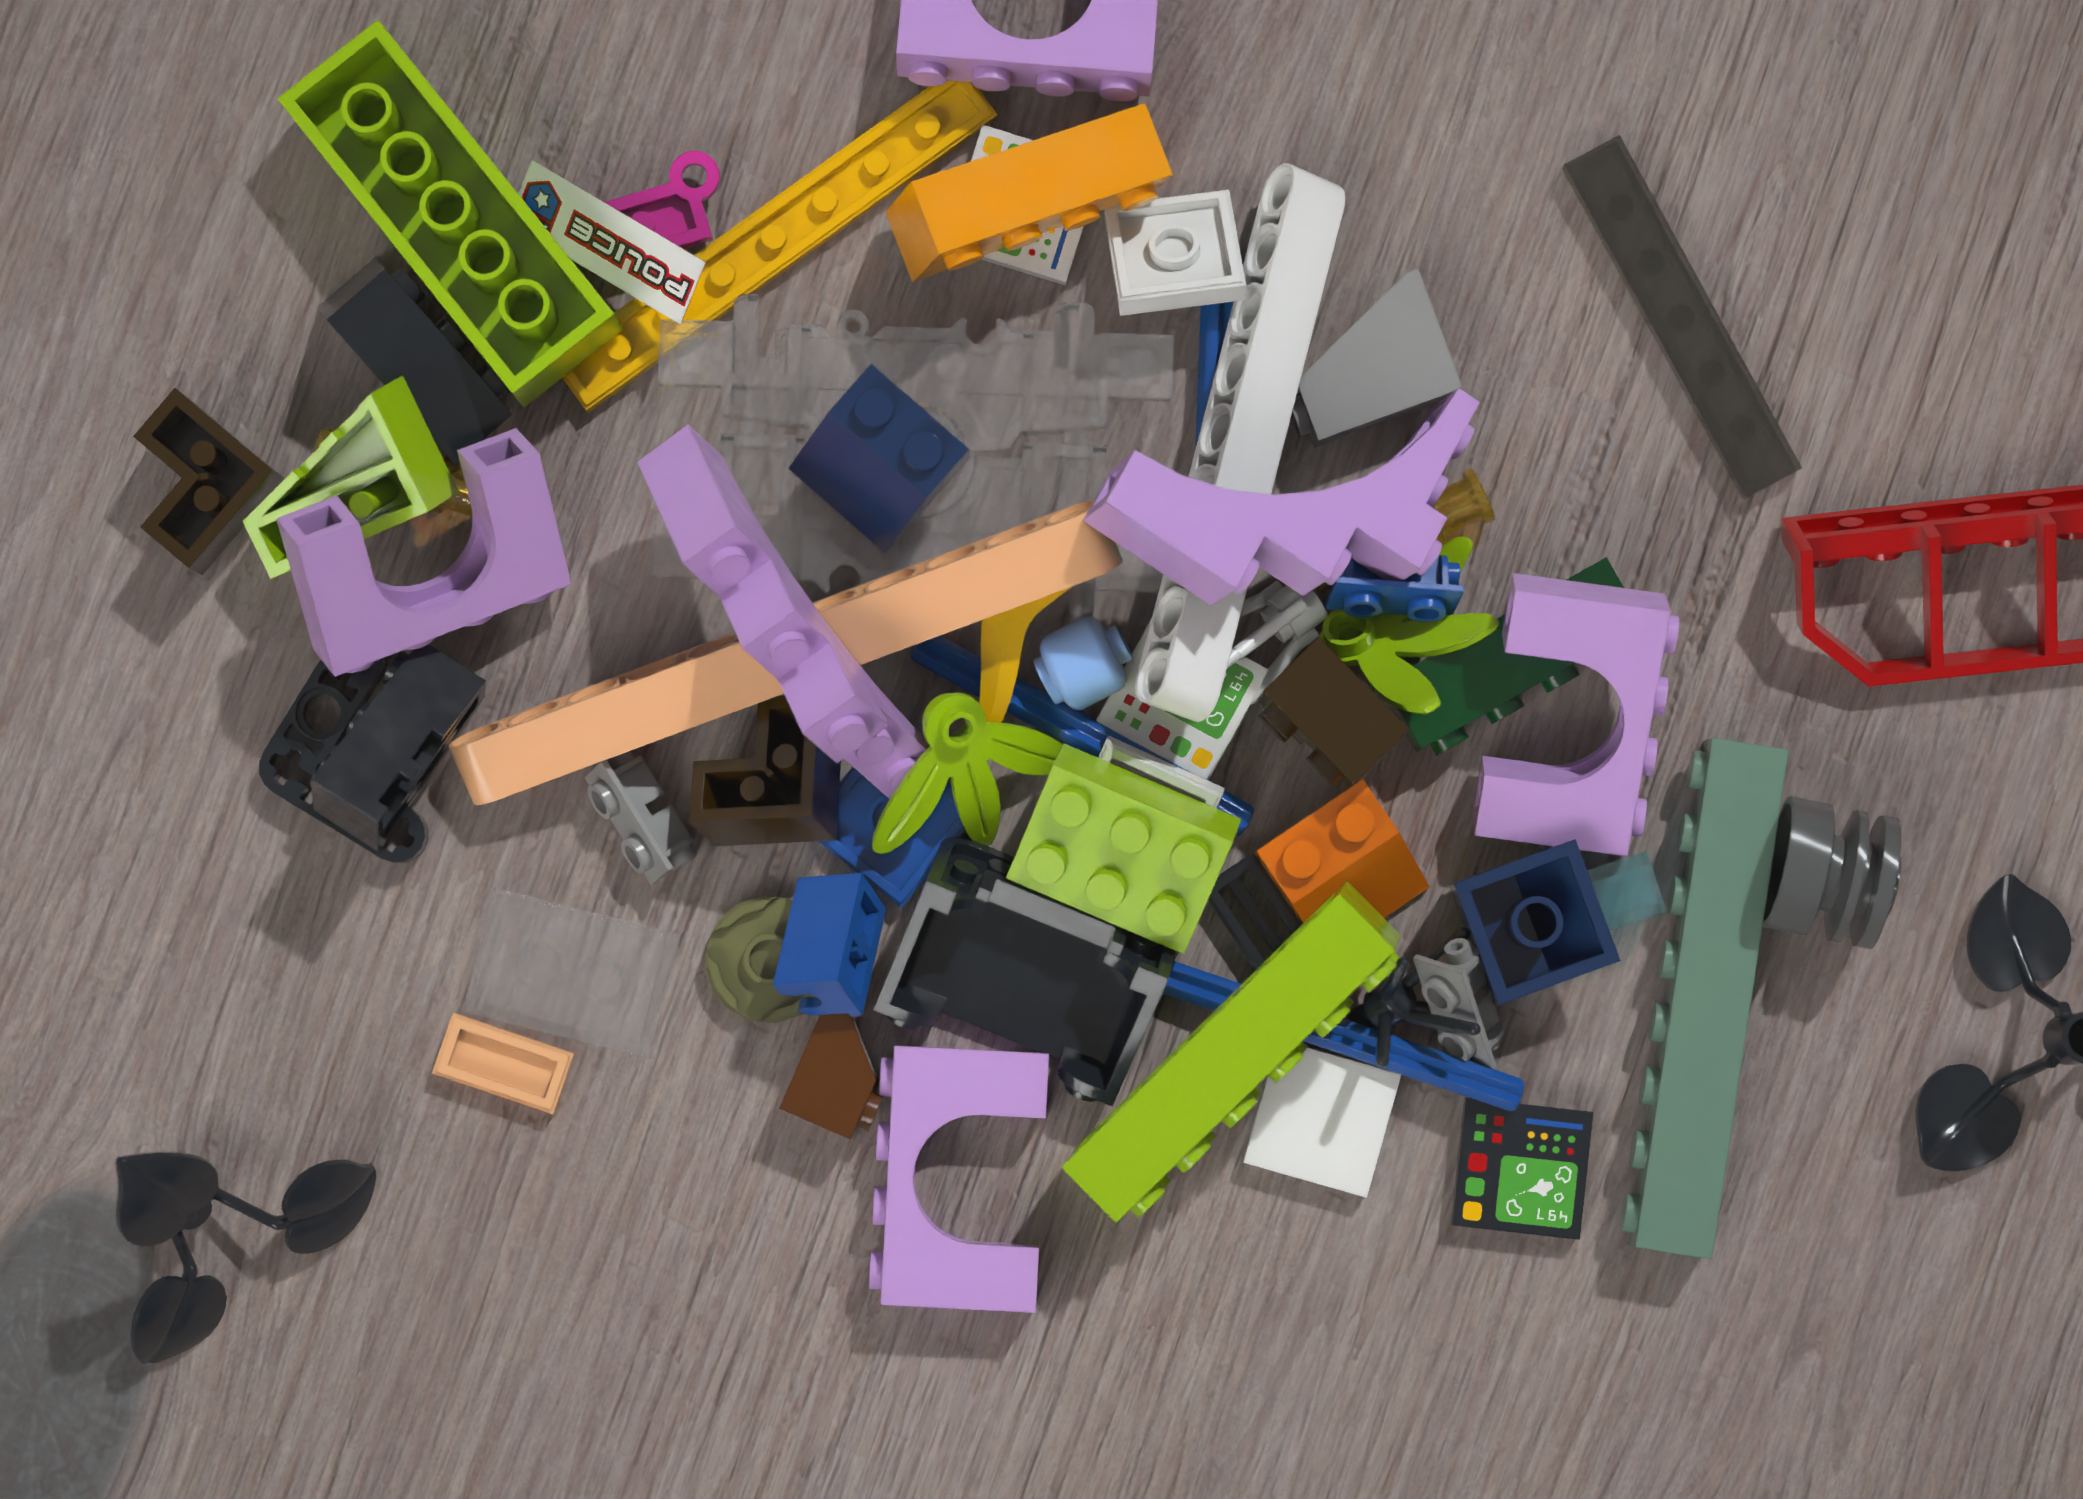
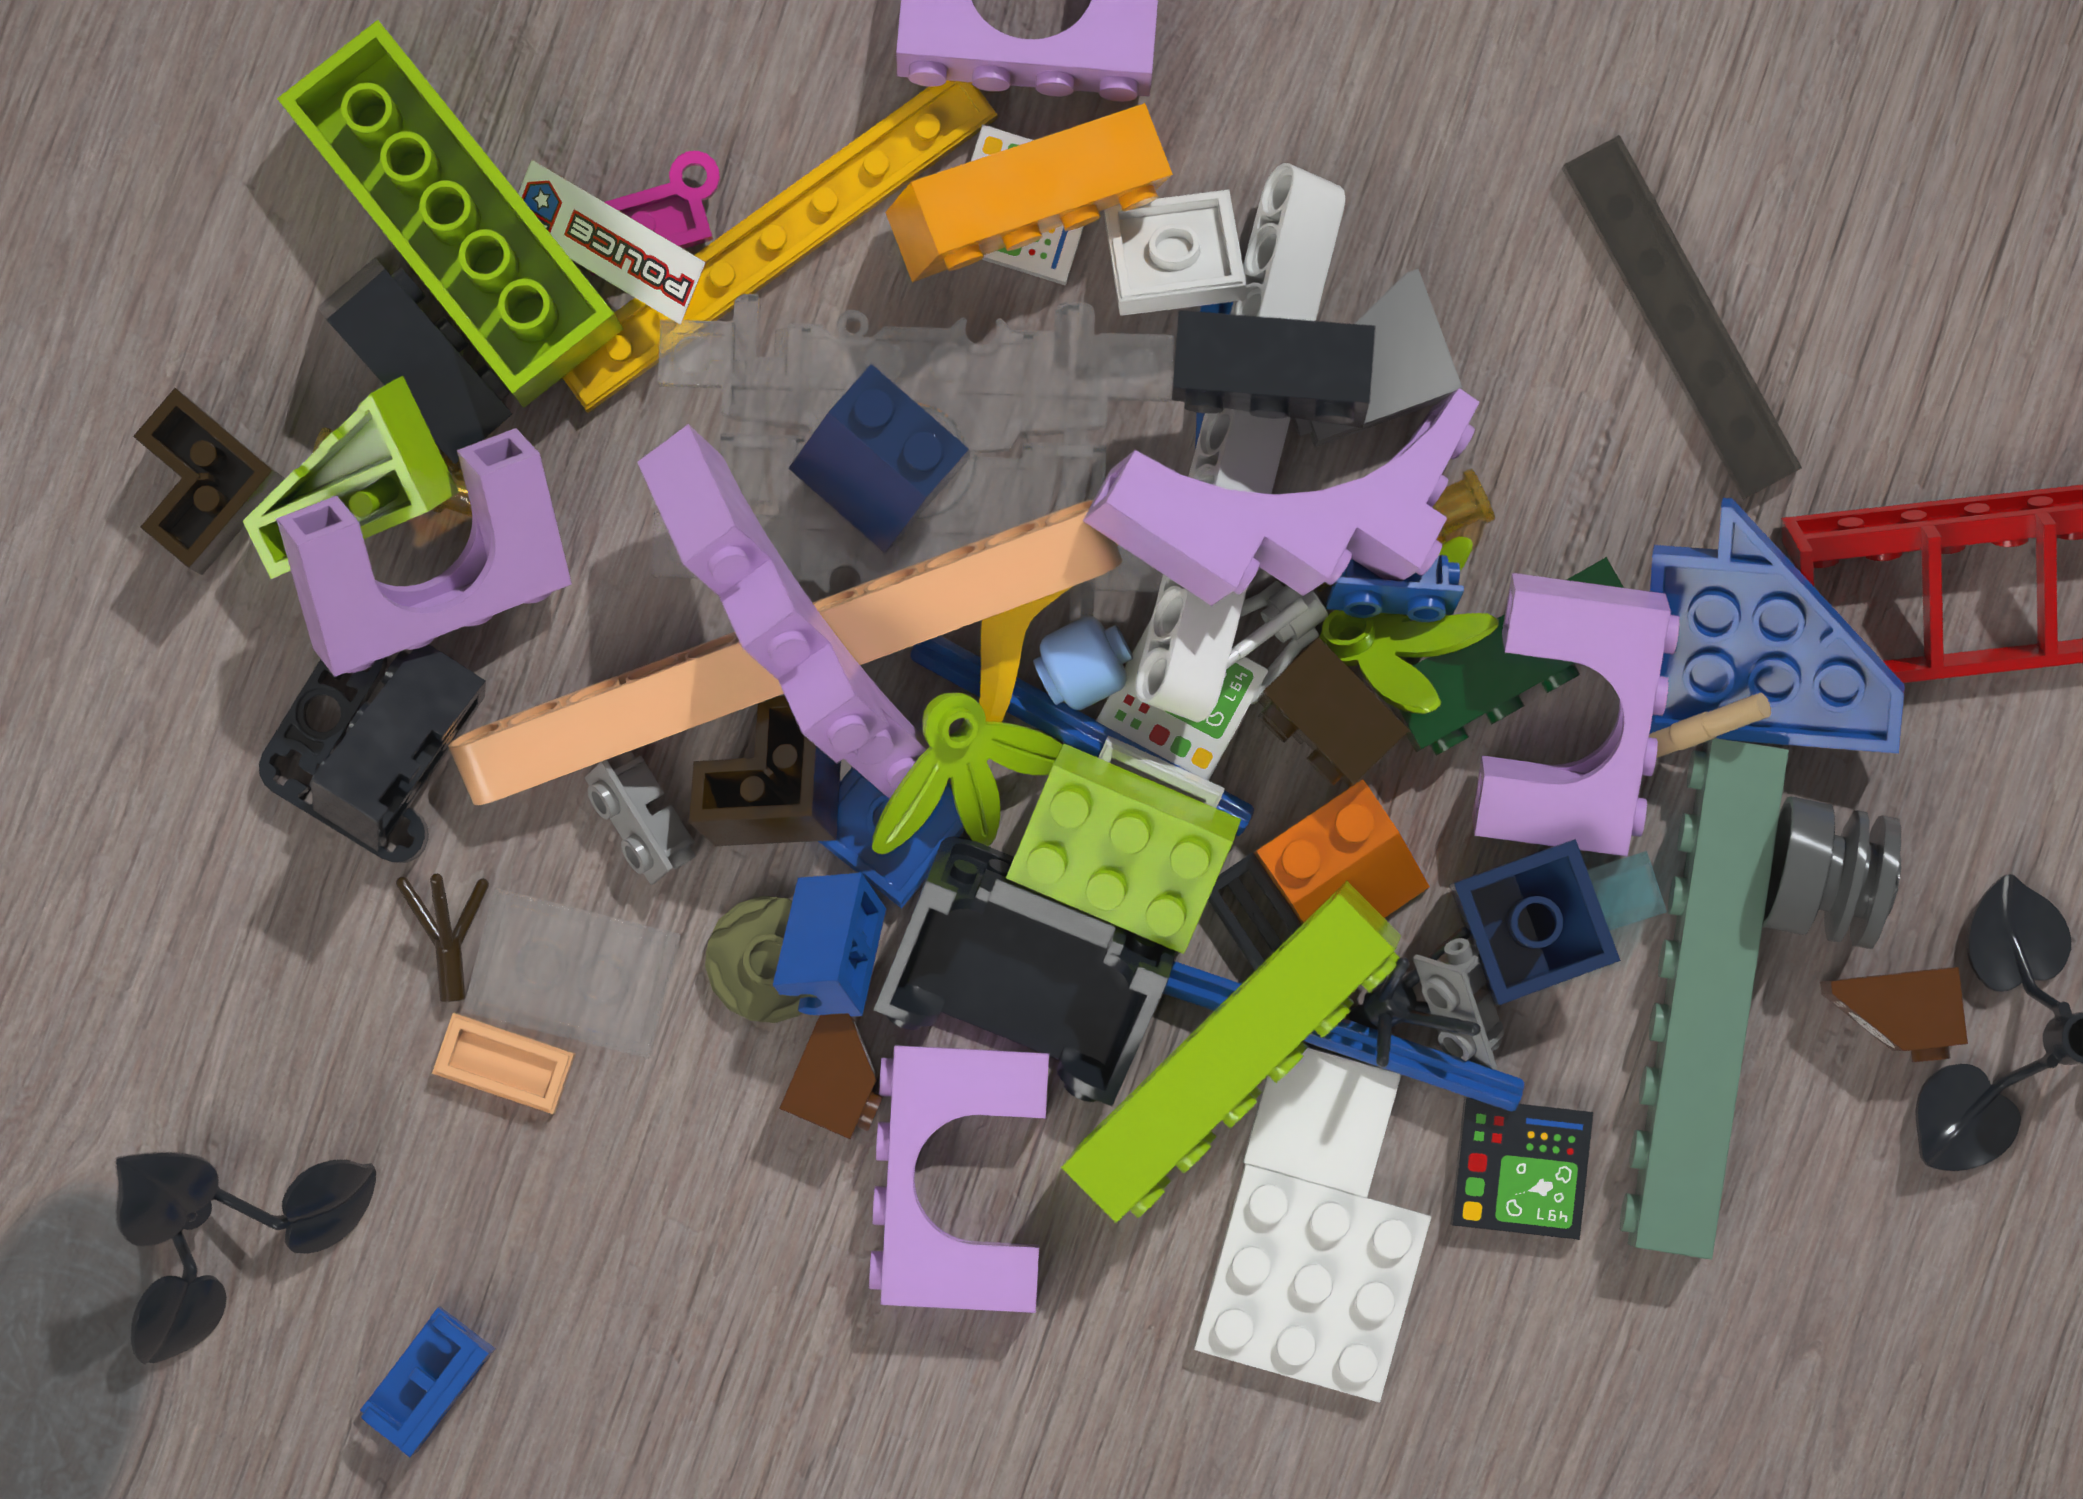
none -> blue hinge [360,1306,496,1457]
none -> dark brown plant [396,873,489,1002]
none -> black wedge [1172,310,1376,428]
none -> white plate [1194,1163,1431,1403]
none -> wing [1649,498,1904,754]
none -> tan piece [1649,693,1771,758]
none -> reddish brown slope [1820,967,1968,1062]

